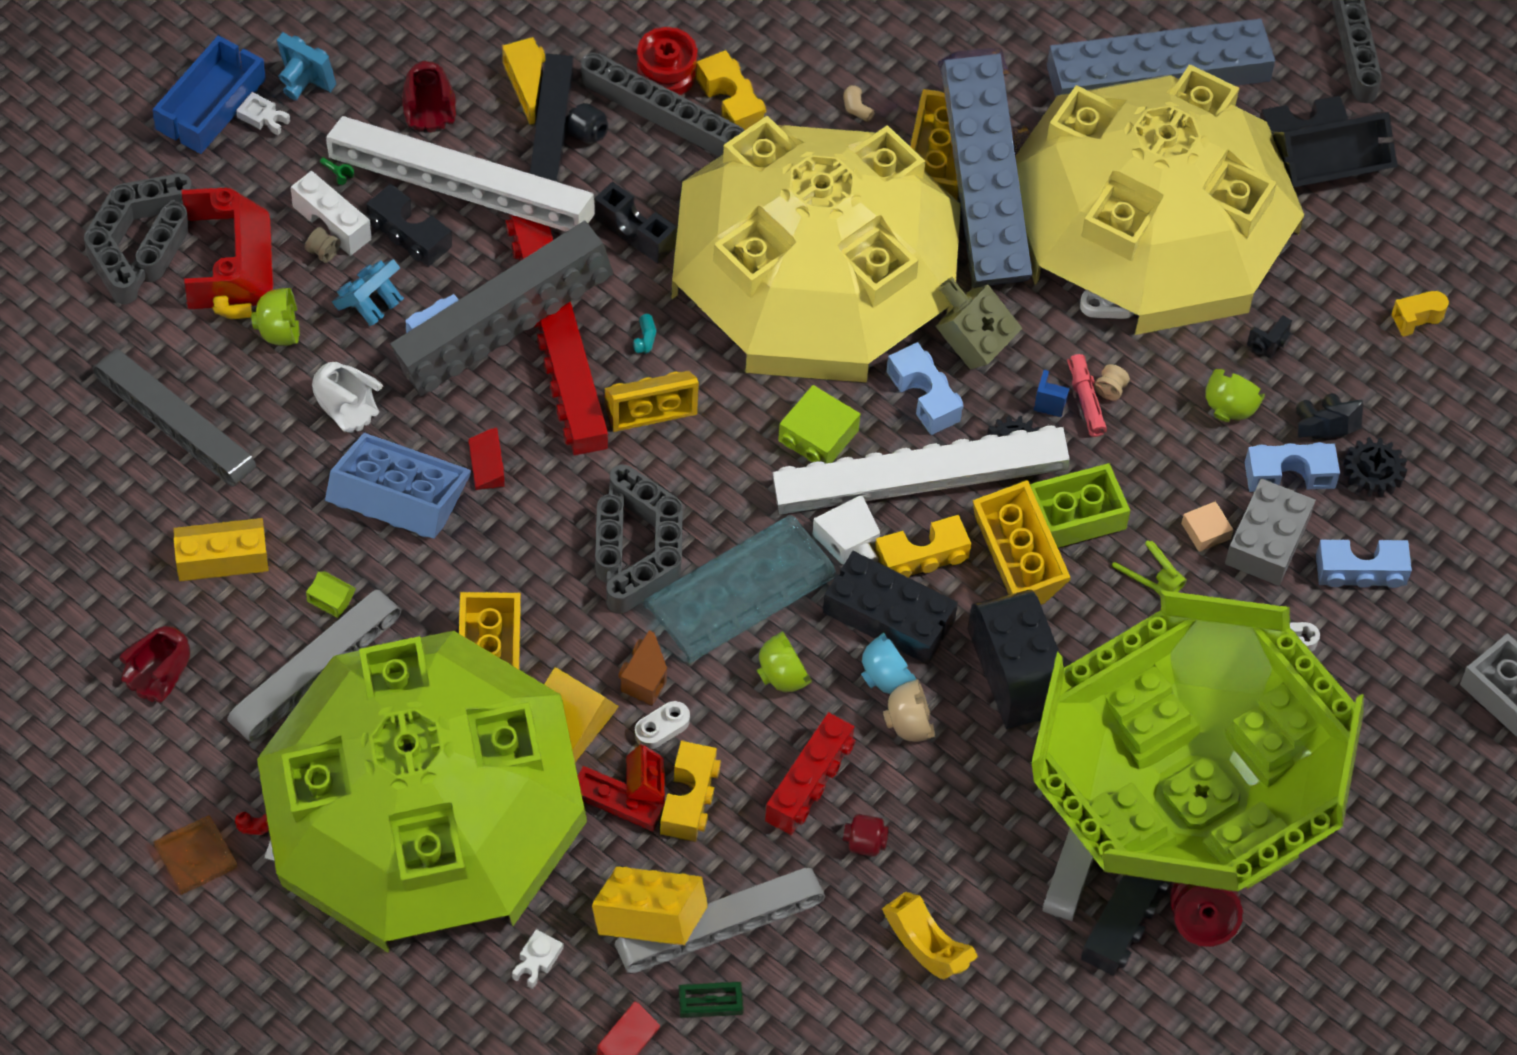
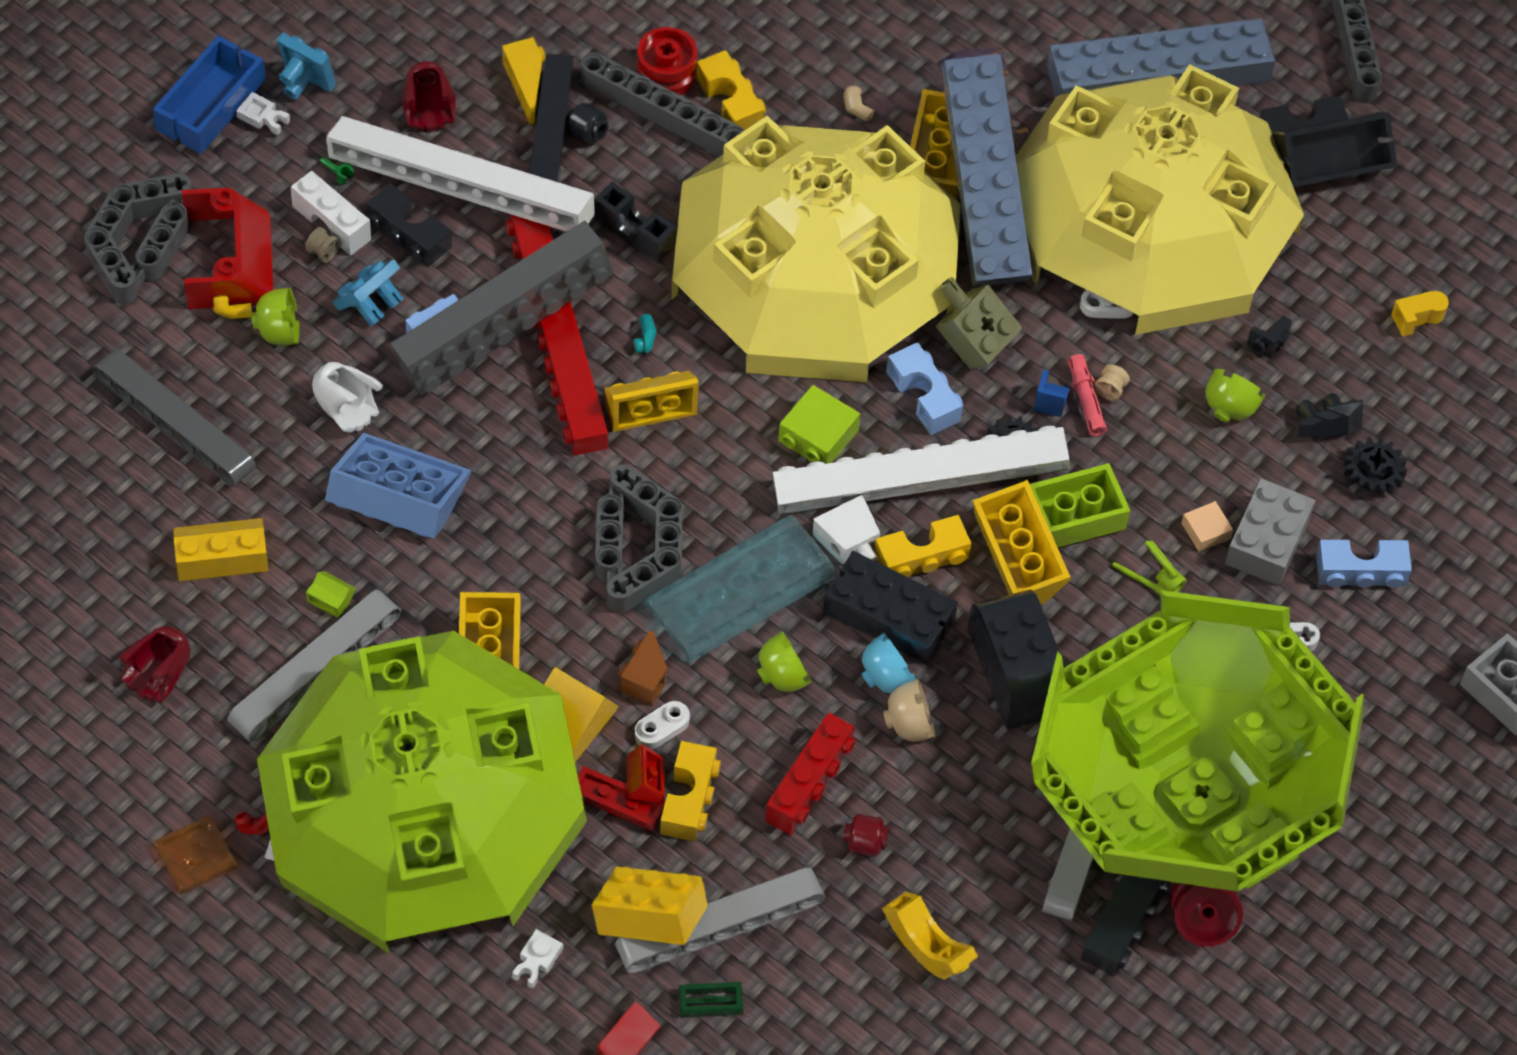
red slope [469,428,505,490] -> none
light blue arch [1245,442,1340,492] -> none

